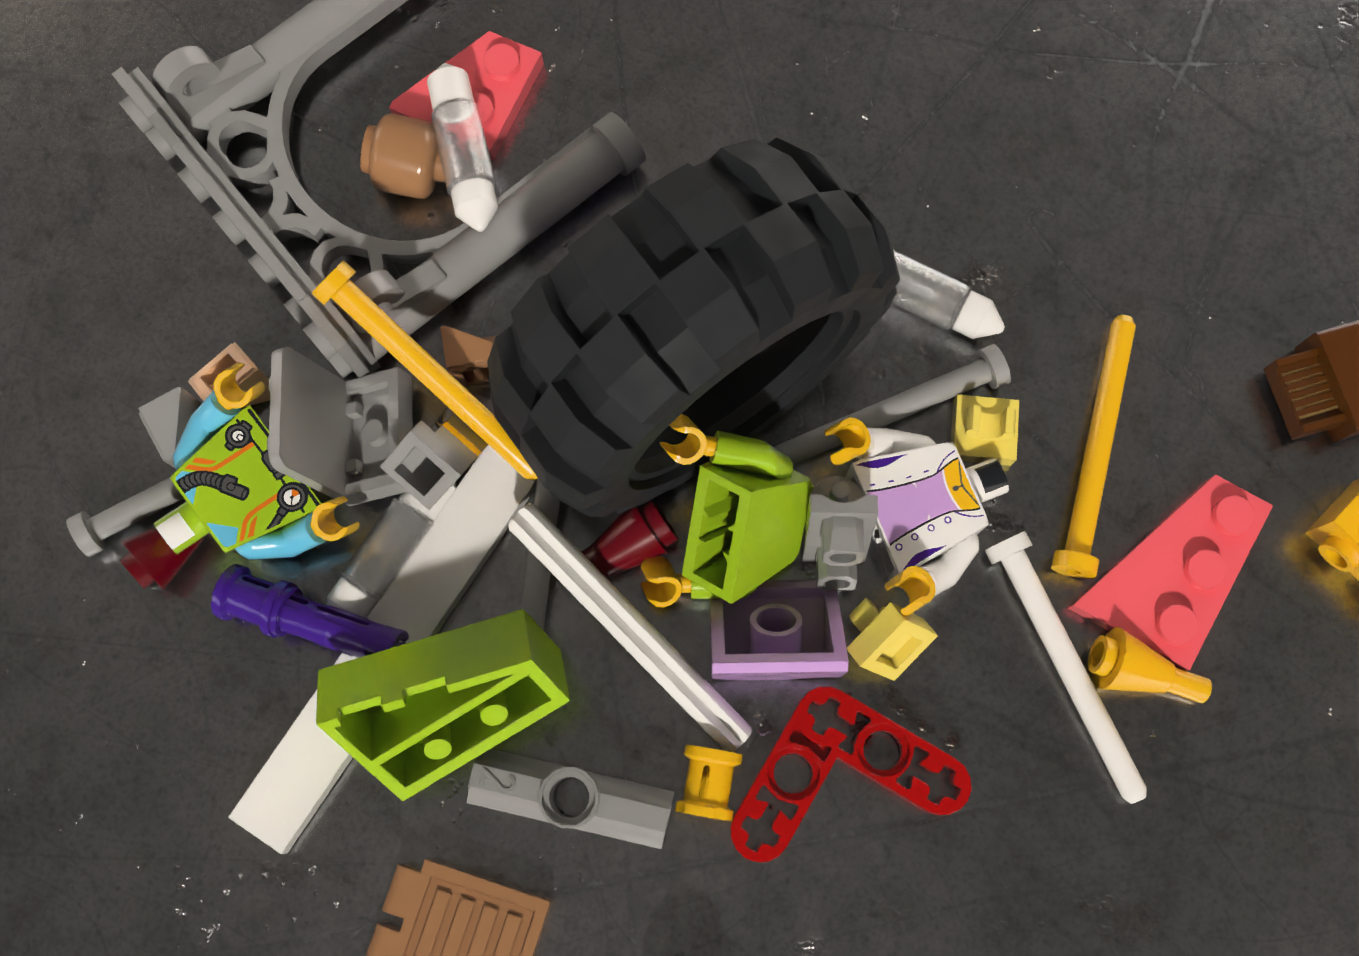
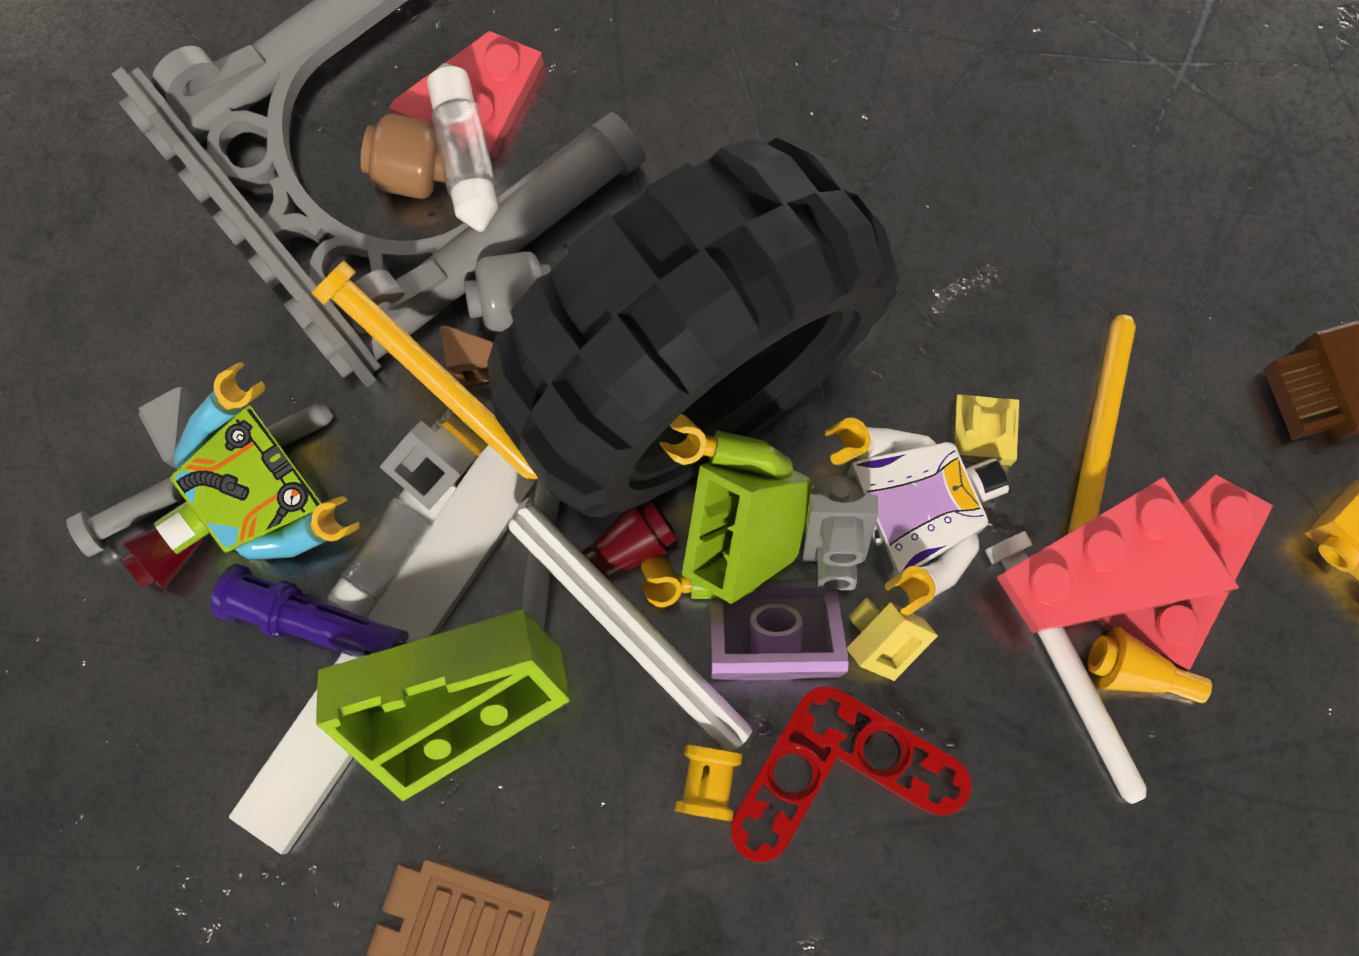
light nougat slope [188,342,270,408] -> none
light grey bracket [267,347,413,506] -> none
light grey piece [466,748,675,850] -> none
light grey bar [774,344,1011,465] -> none
clear piece [891,250,1005,339] -> none
none -> light grey head [464,251,551,336]
none -> coral wing [997,477,1239,634]

